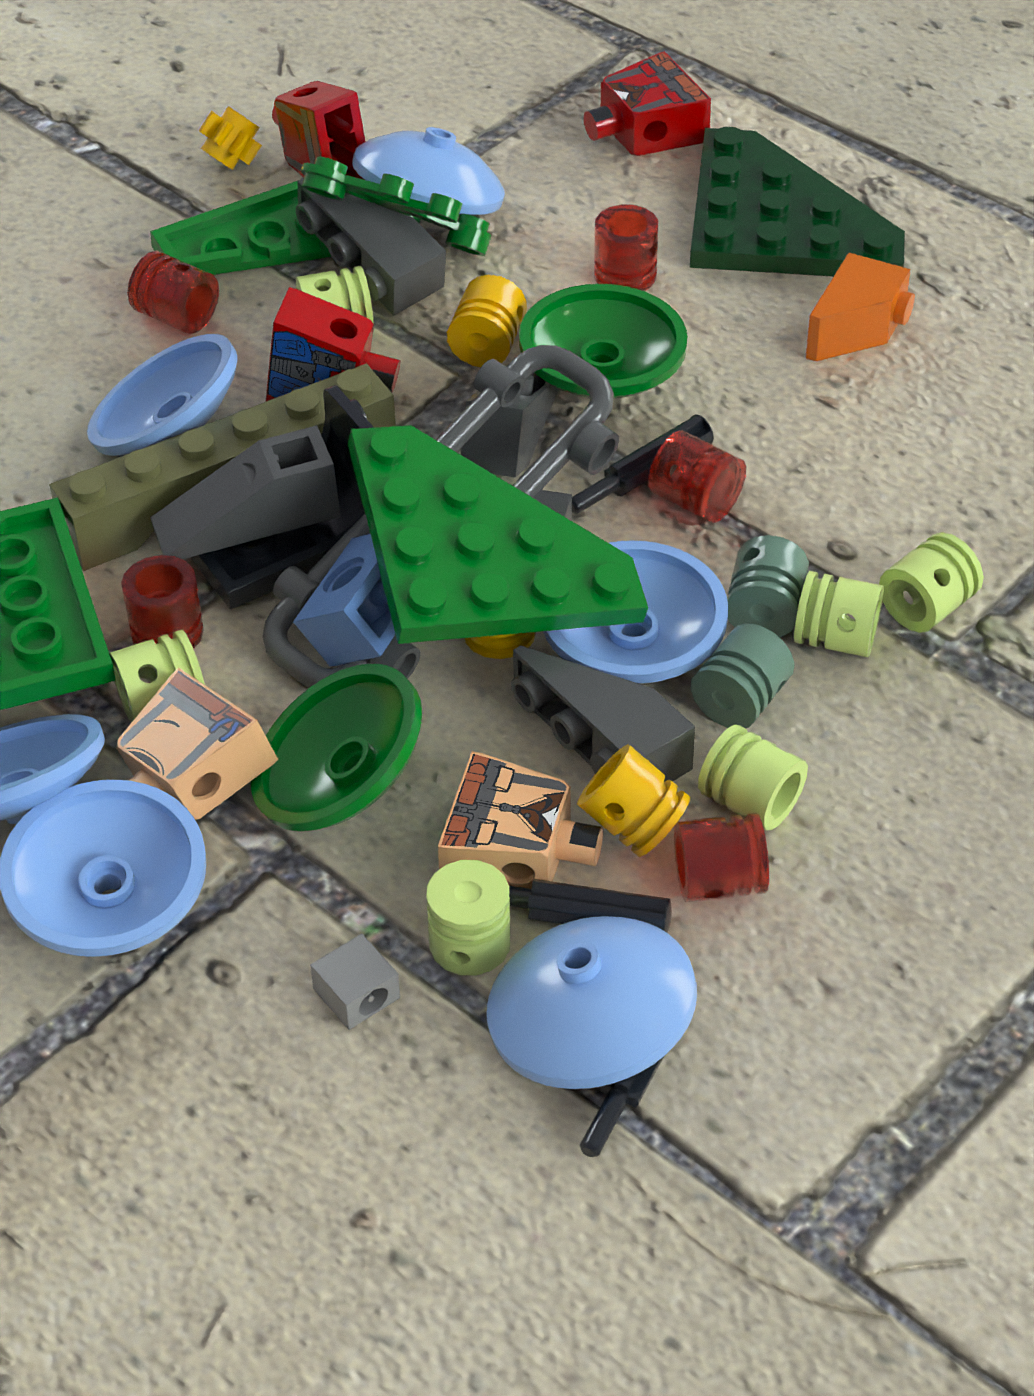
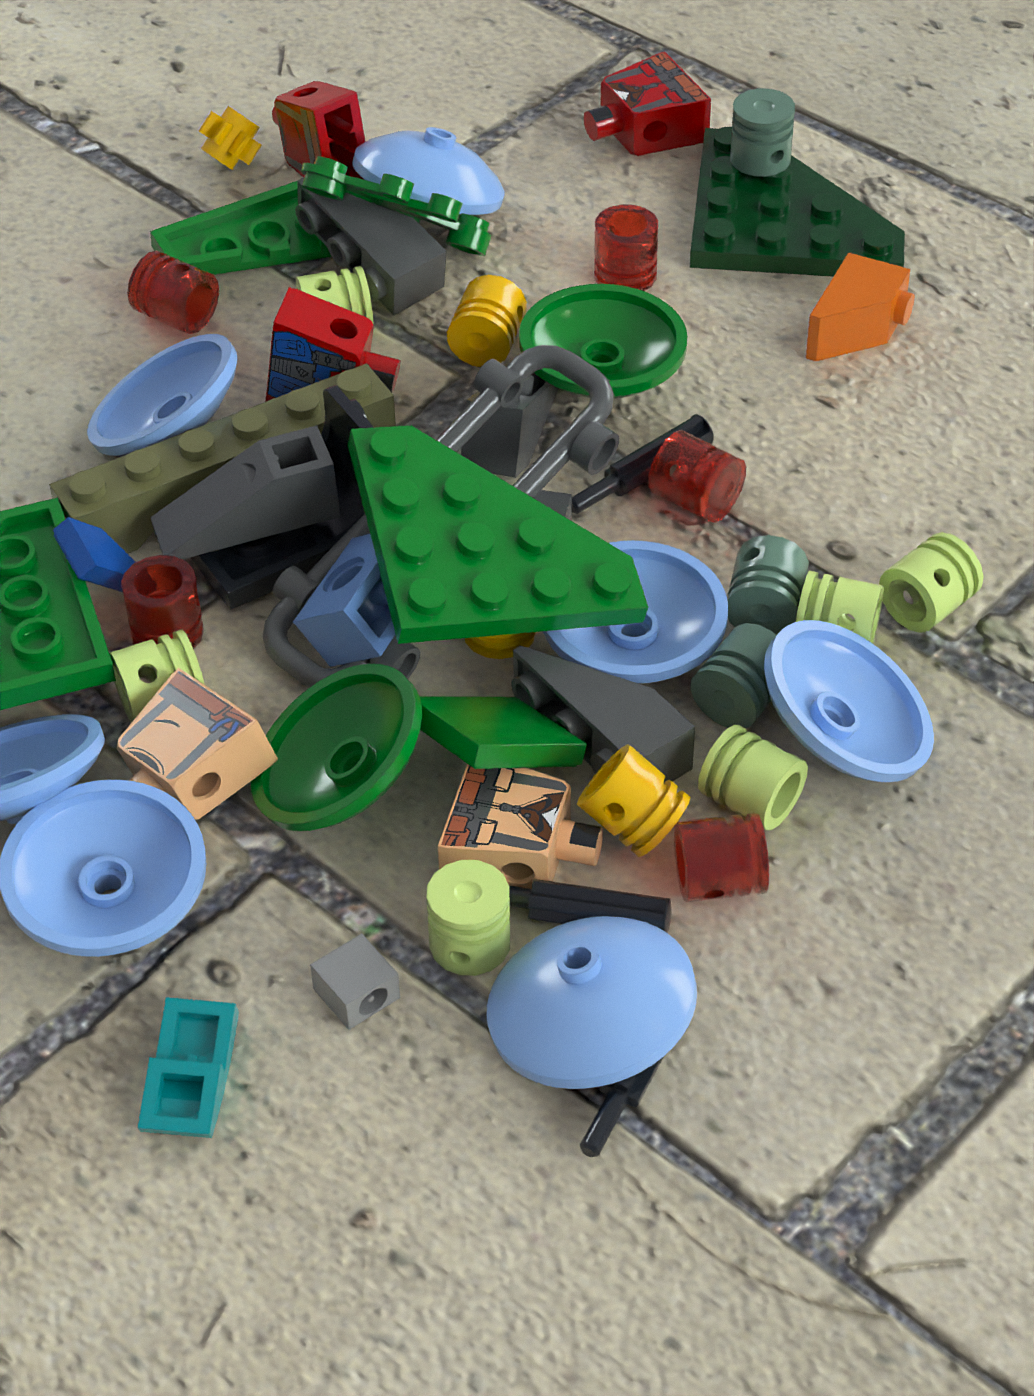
none -> blue tile [53,517,156,598]
none -> teal slope [138,997,239,1138]
none -> green tile [419,696,587,769]
none -> sand green piece [730,88,795,177]
none -> light blue dish [764,620,934,782]

